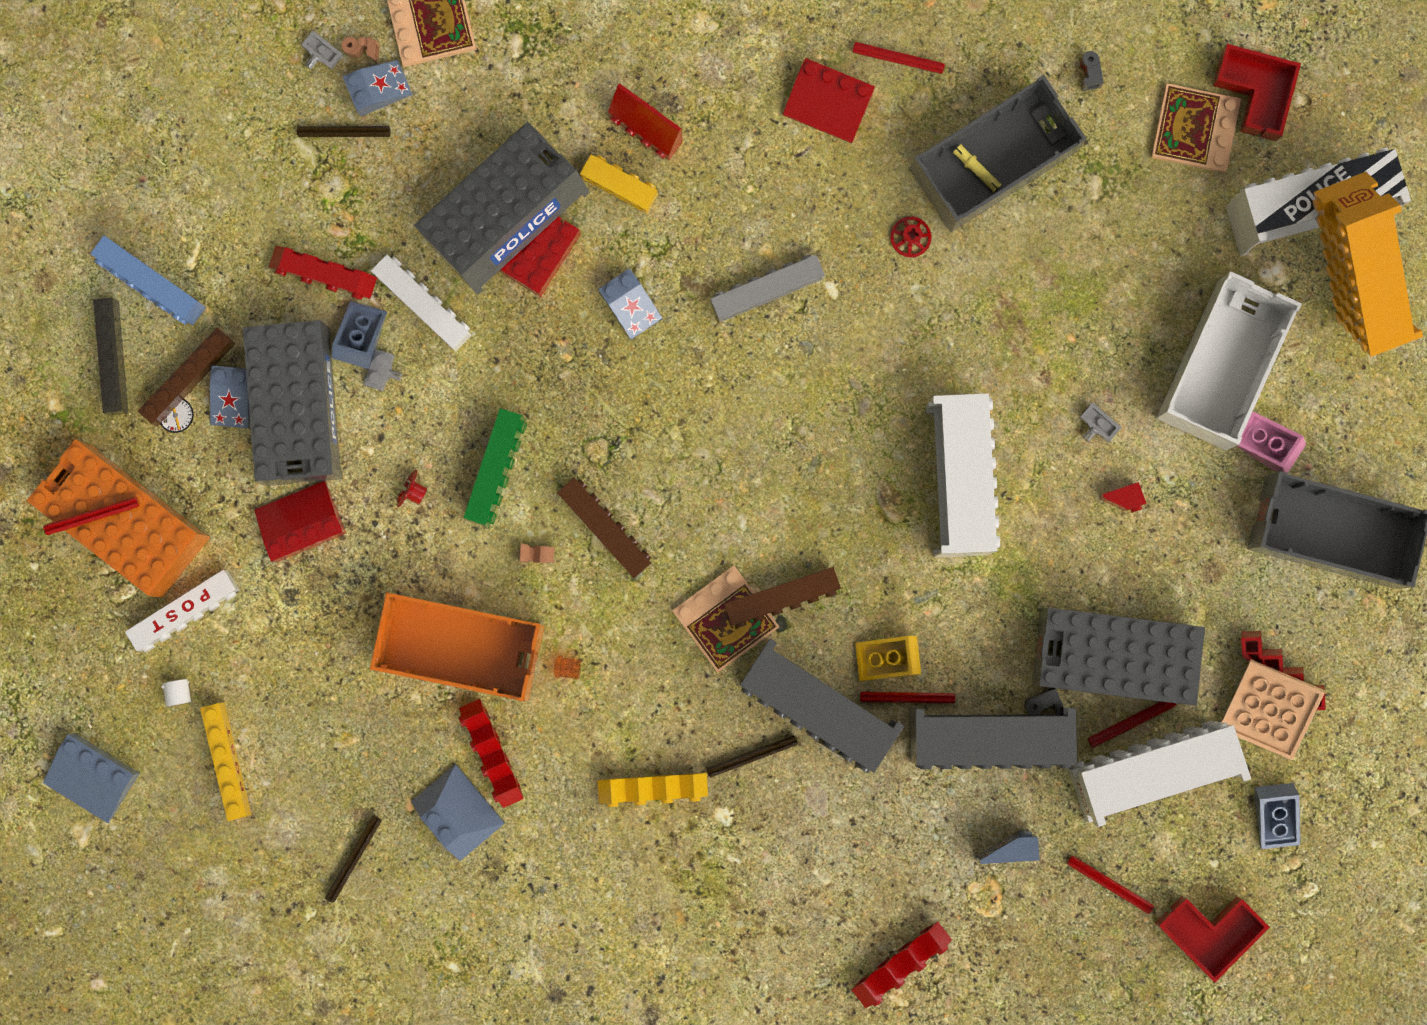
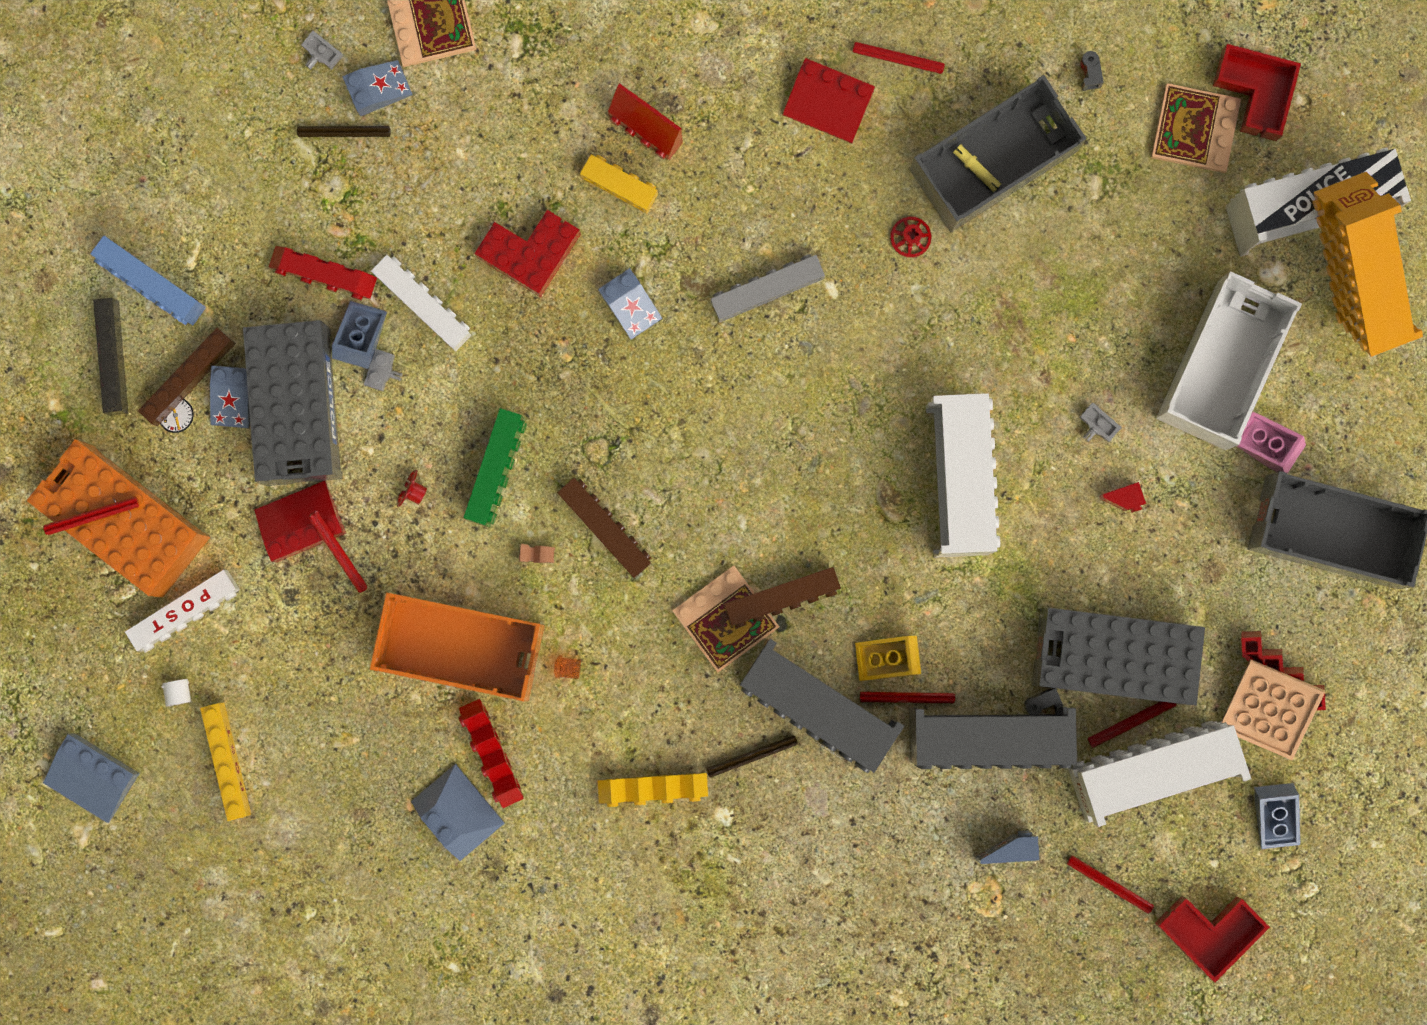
dark brown axle [325,815,382,903] -> none
nougat leg [341,36,380,63] -> none
dark grey piece [414,121,590,295] -> none
red brick [851,921,952,1008] -> none
none -> red axle [309,511,367,593]

